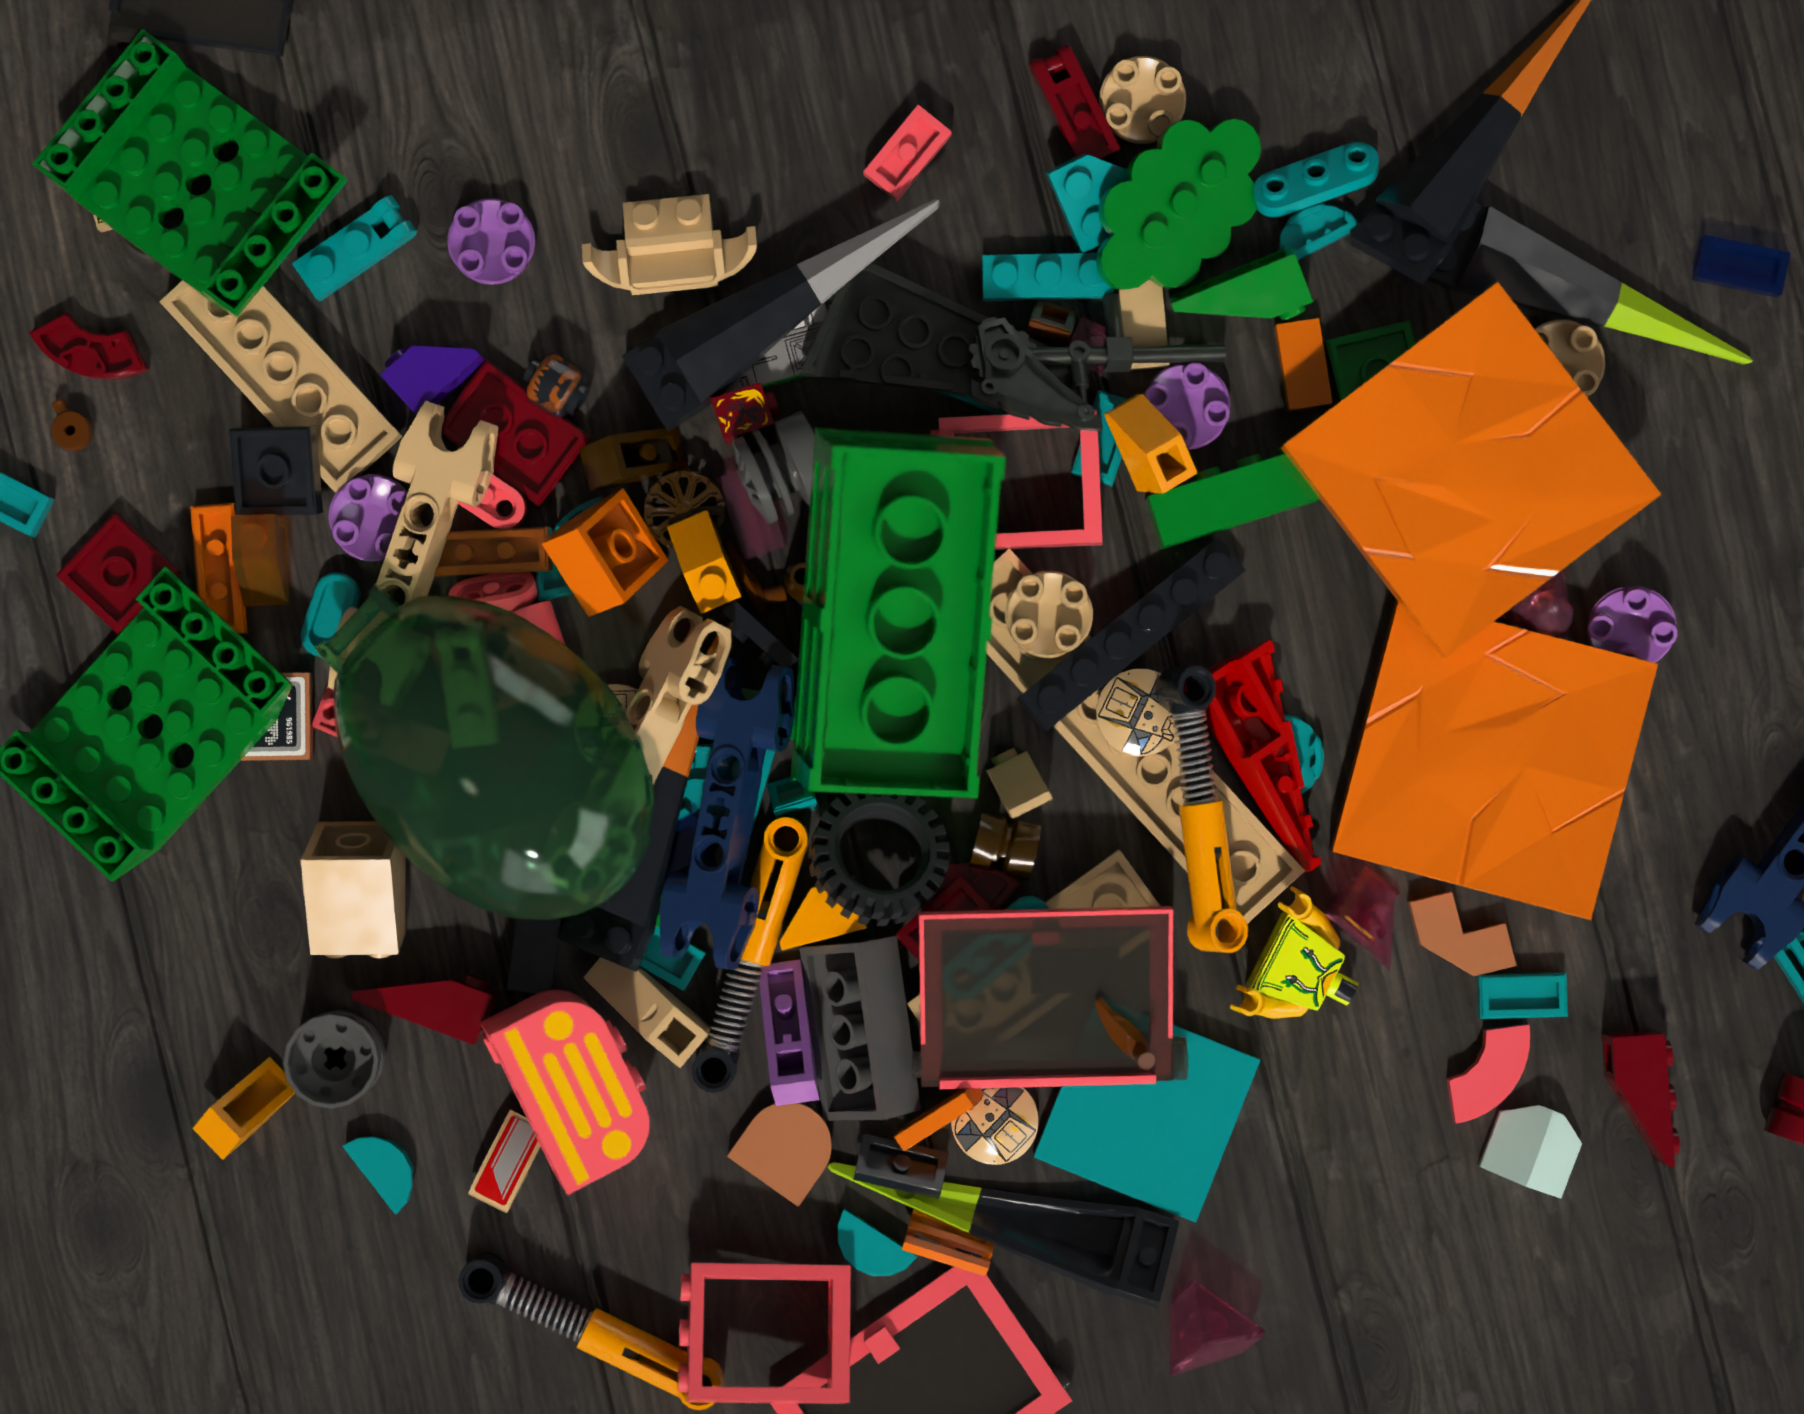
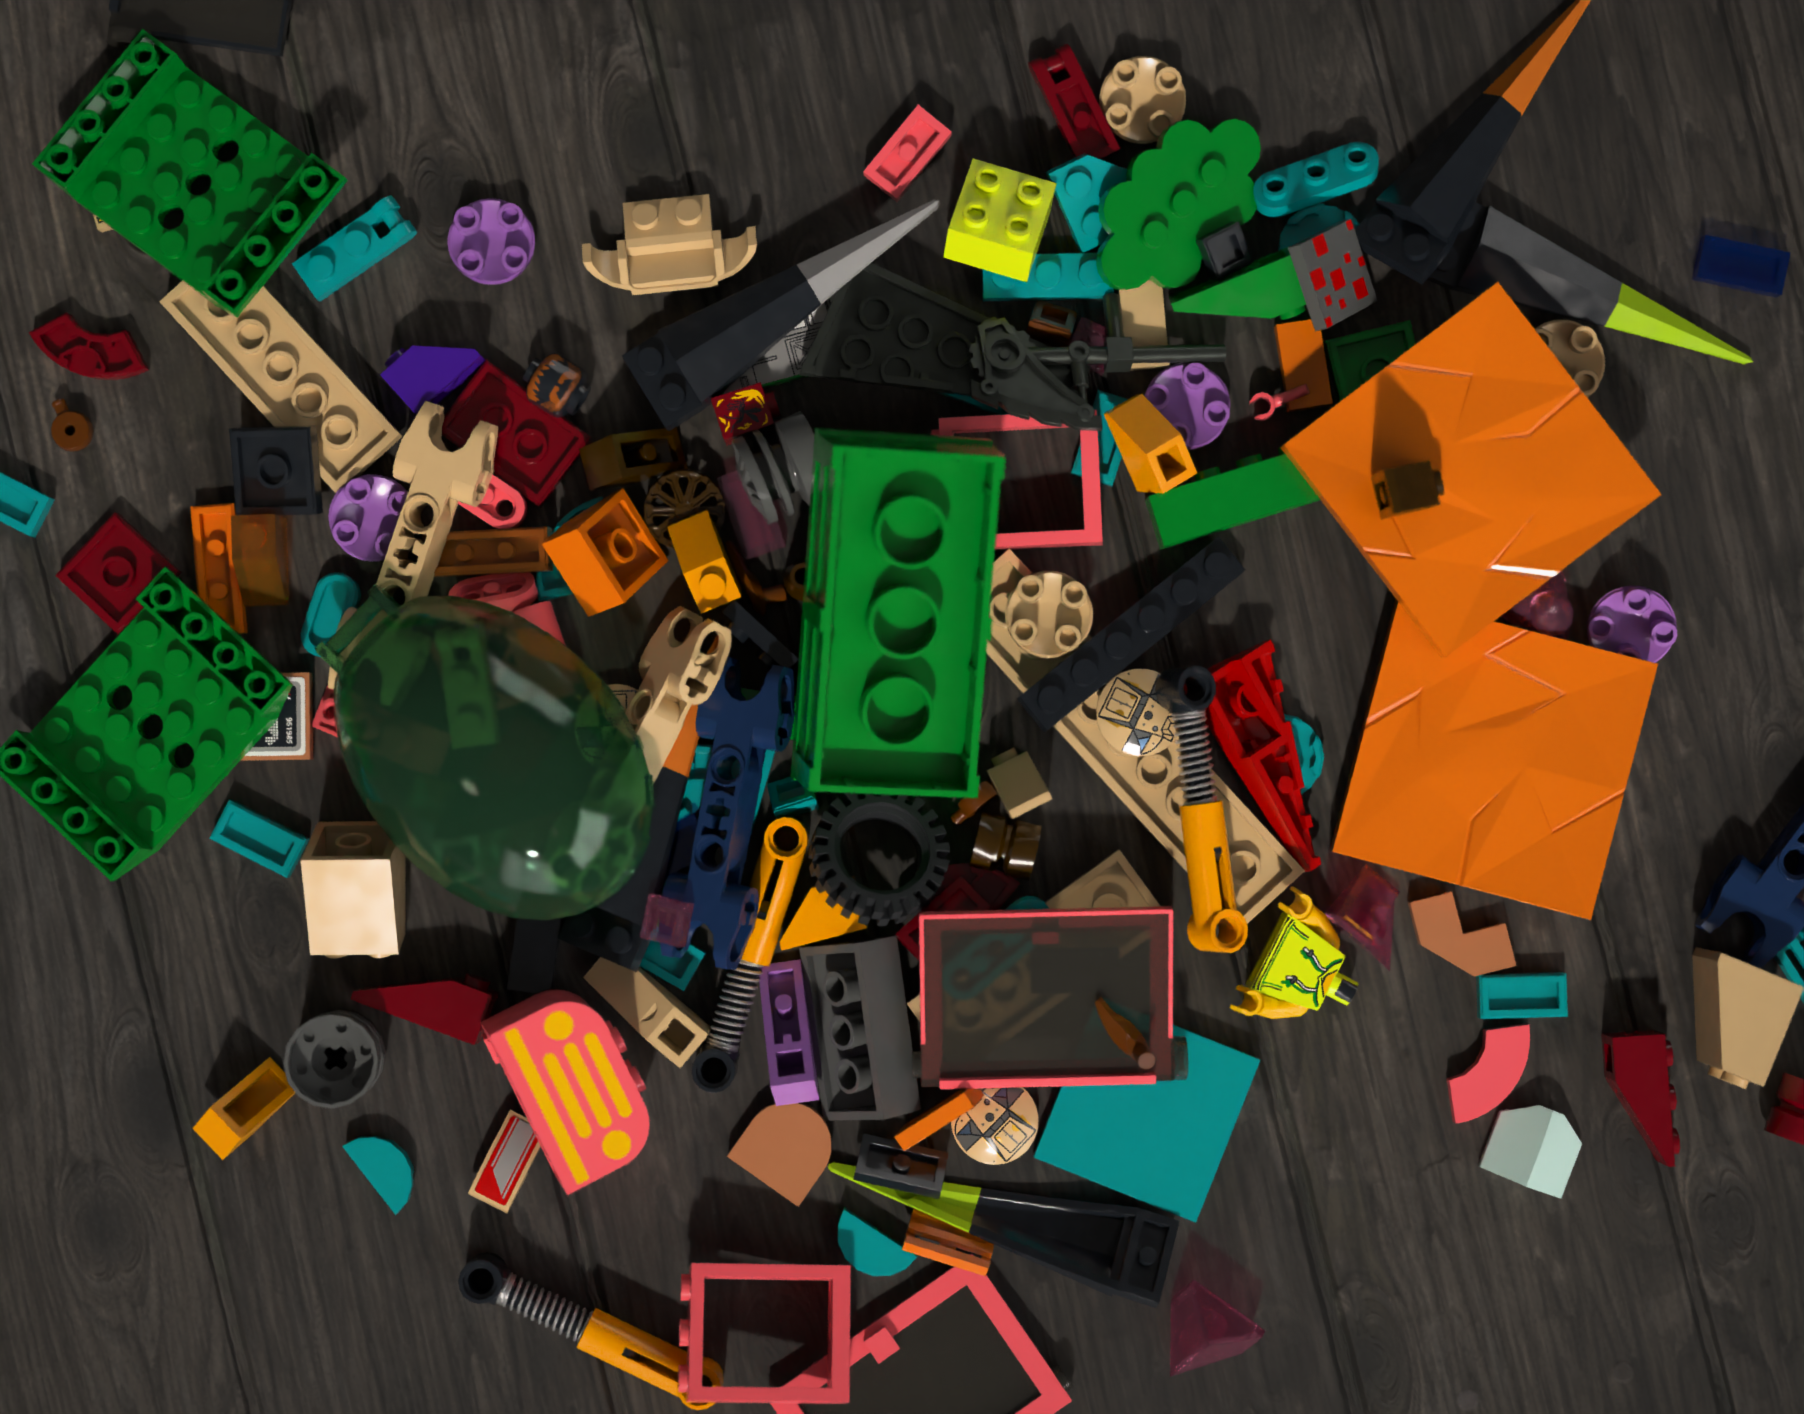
none -> teal tile [209,799,309,878]
none -> clear pink tile [640,894,694,947]
none -> neon yellow brick [943,158,1057,282]
none -> reddish brown piece [950,780,998,825]
none -> black tile [1196,222,1254,280]
none -> coral hand [1249,384,1310,421]
none -> dark grey tile [1288,219,1377,331]
none -> dark brown slope [1371,461,1444,520]
none -> tan slope [1692,947,1804,1089]

